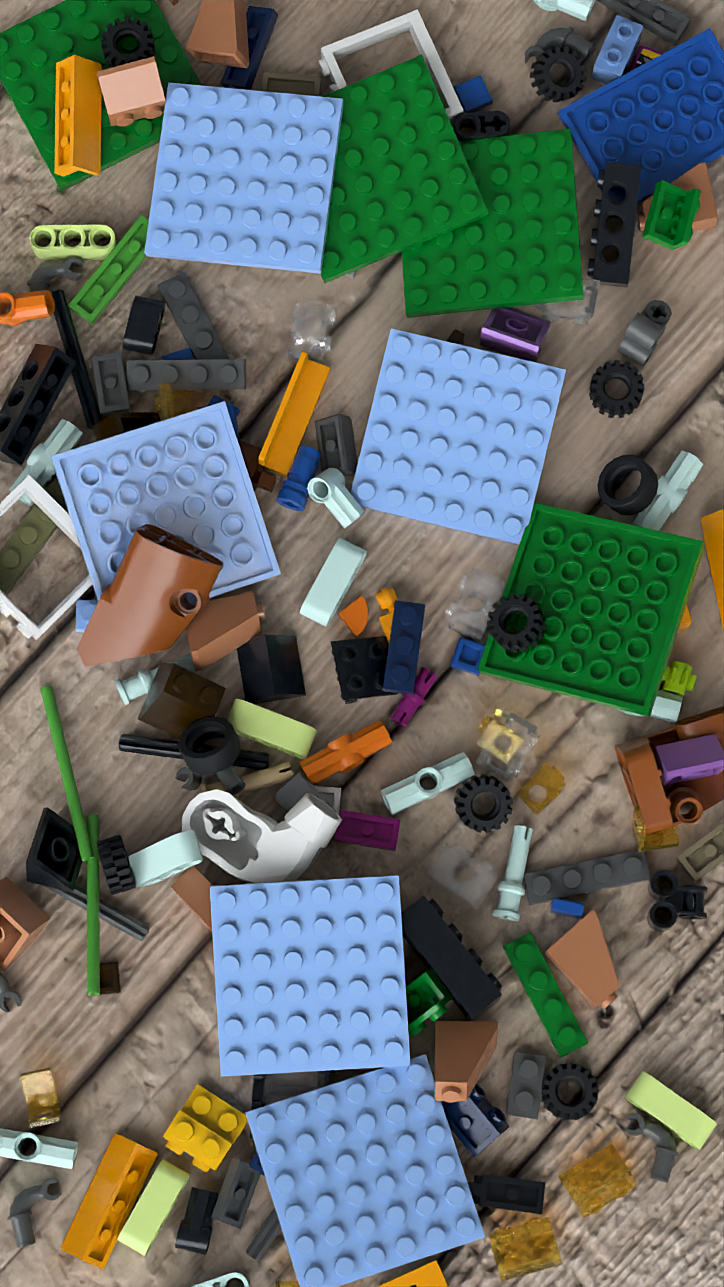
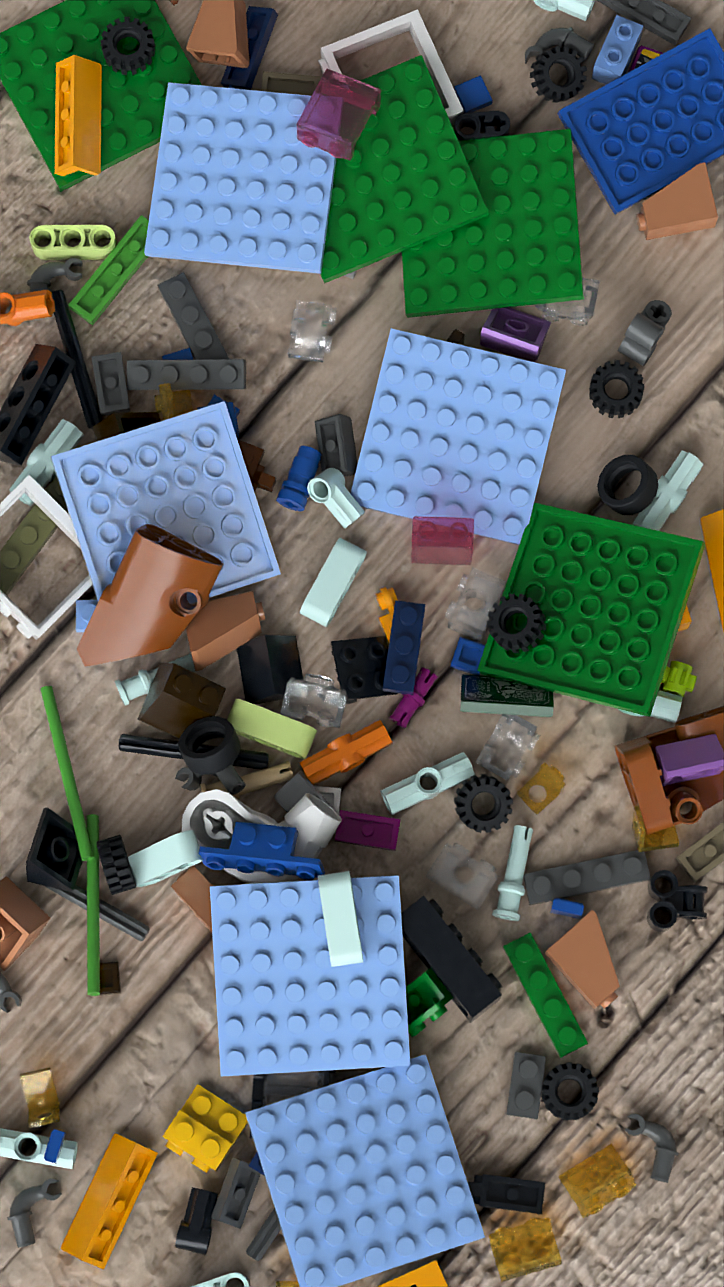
slope [97,56,166,127] -> none
yellowish green beam [117,1159,190,1256] -> none
black beam [123,295,165,356] -> none
light orange panel [259,351,331,478] -> none
orange tile [338,596,368,639] -> none
nougat slope [435,1021,498,1103] -> none
dark blue bracket [441,1084,509,1157] -> none
clear yellow bracket [476,708,524,764] -> none
black brick [587,162,641,288] -> none
yellowish green beam [625,1071,717,1150] -> none
green bracket [642,180,701,250] -> none
none -> blue tile [44,1129,66,1164]
none -> blue bracket [198,822,325,880]
none -> clear cylinder [280,674,347,728]
none -> clear pink panel [297,69,381,160]
none -> light aqua beam [318,871,363,967]
none -> clear pink panel [411,516,474,565]
none -> tile [460,674,554,717]

